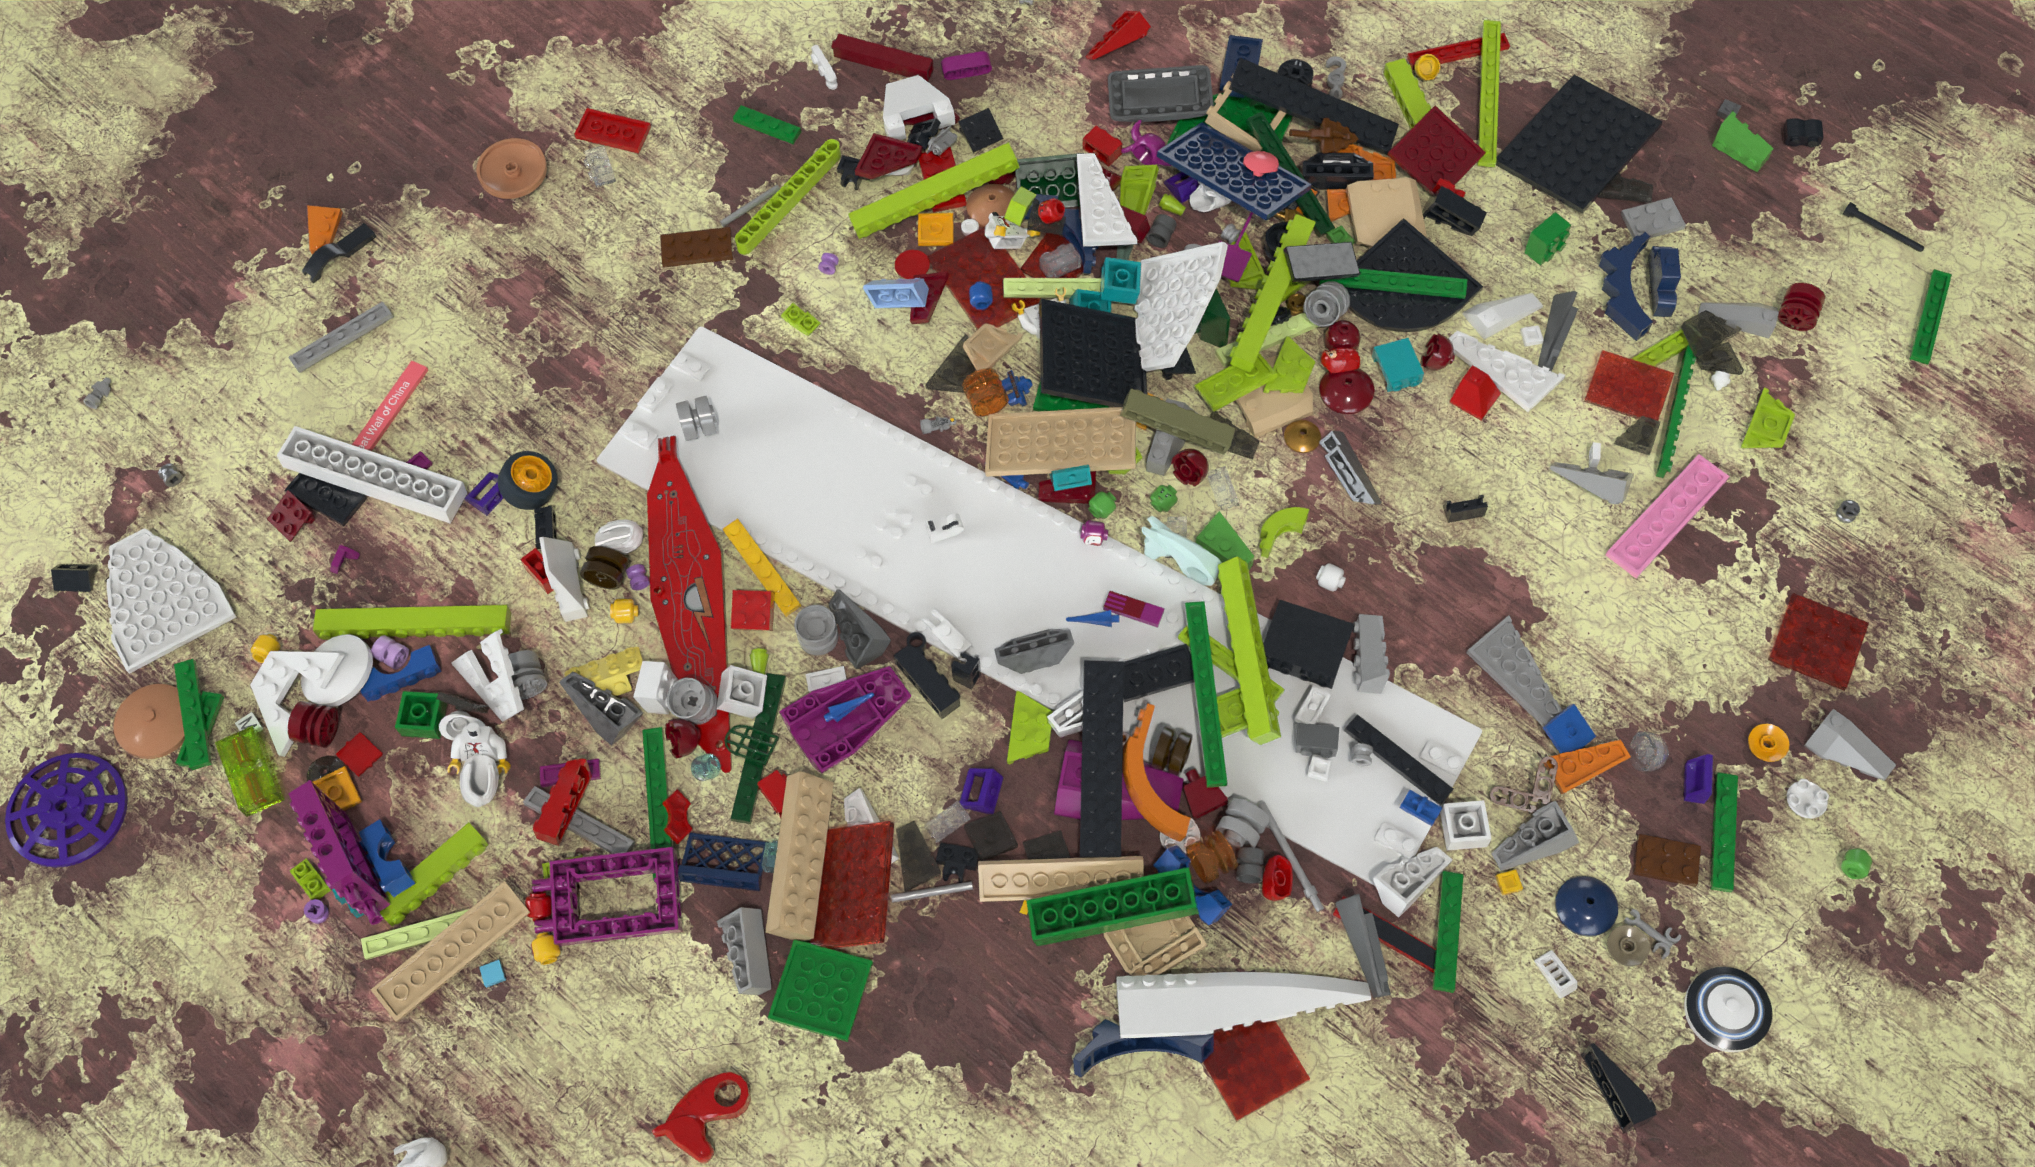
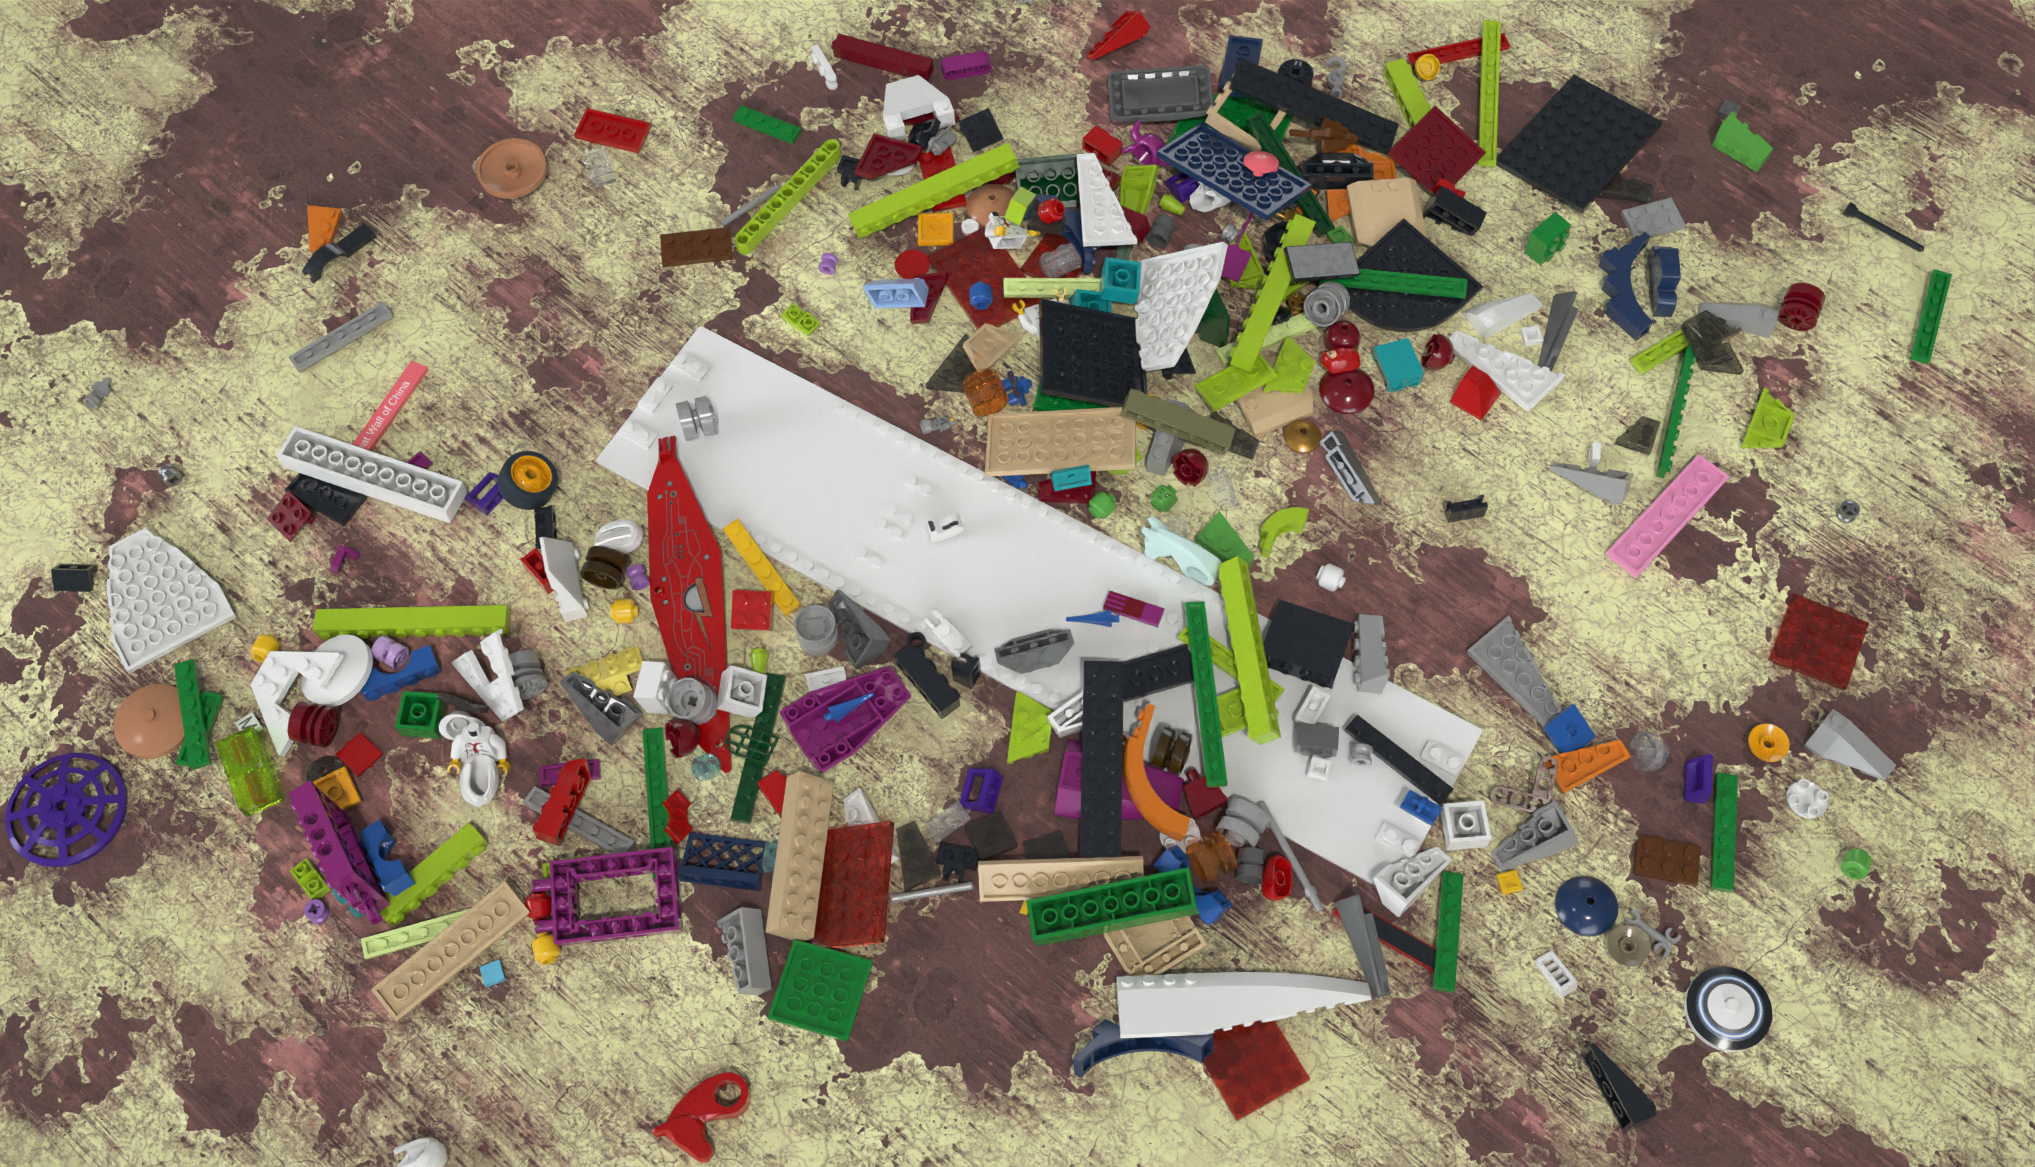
magenta head [1080,520,1109,546] -> none
clear red plate [1584,350,1674,425] -> none
white plate [1711,371,1731,391] -> none
black brick [1783,118,1824,147] -> none

